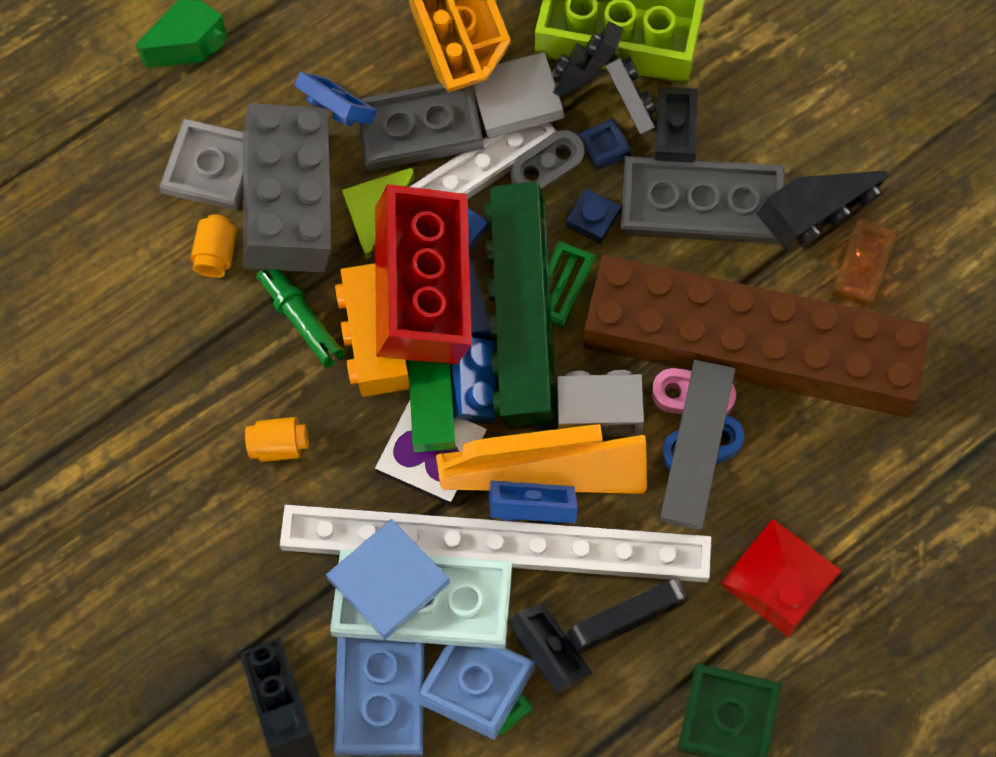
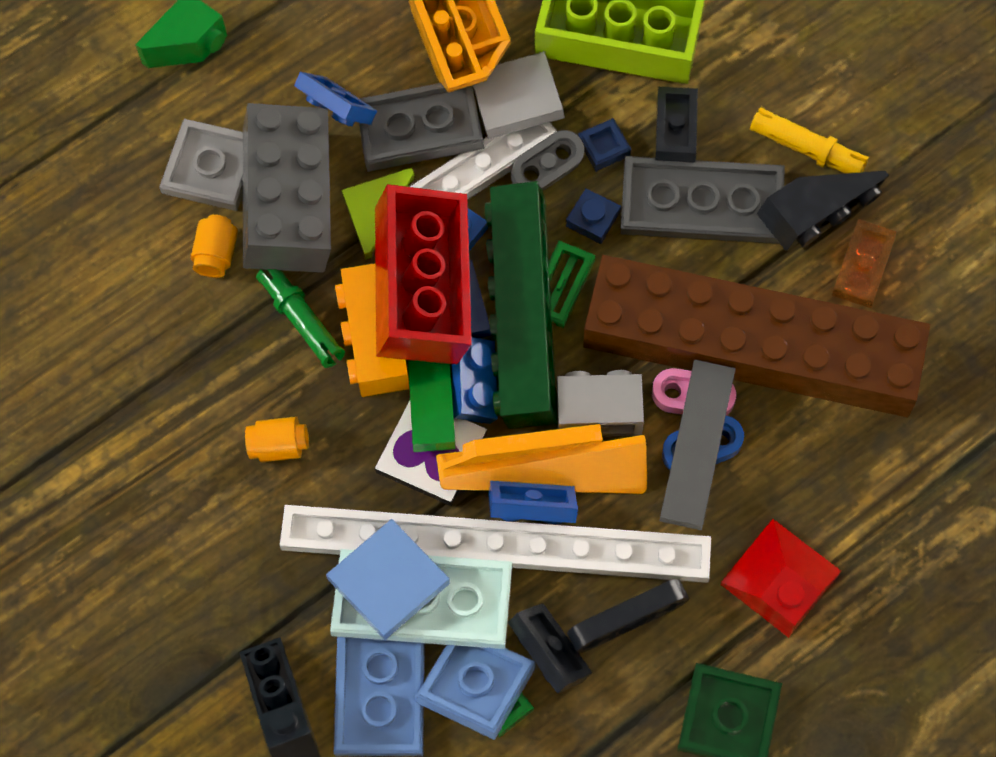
black slope [552,21,623,96] -> none
plate [605,48,657,134] -> none
none -> yellow pin [750,107,869,174]

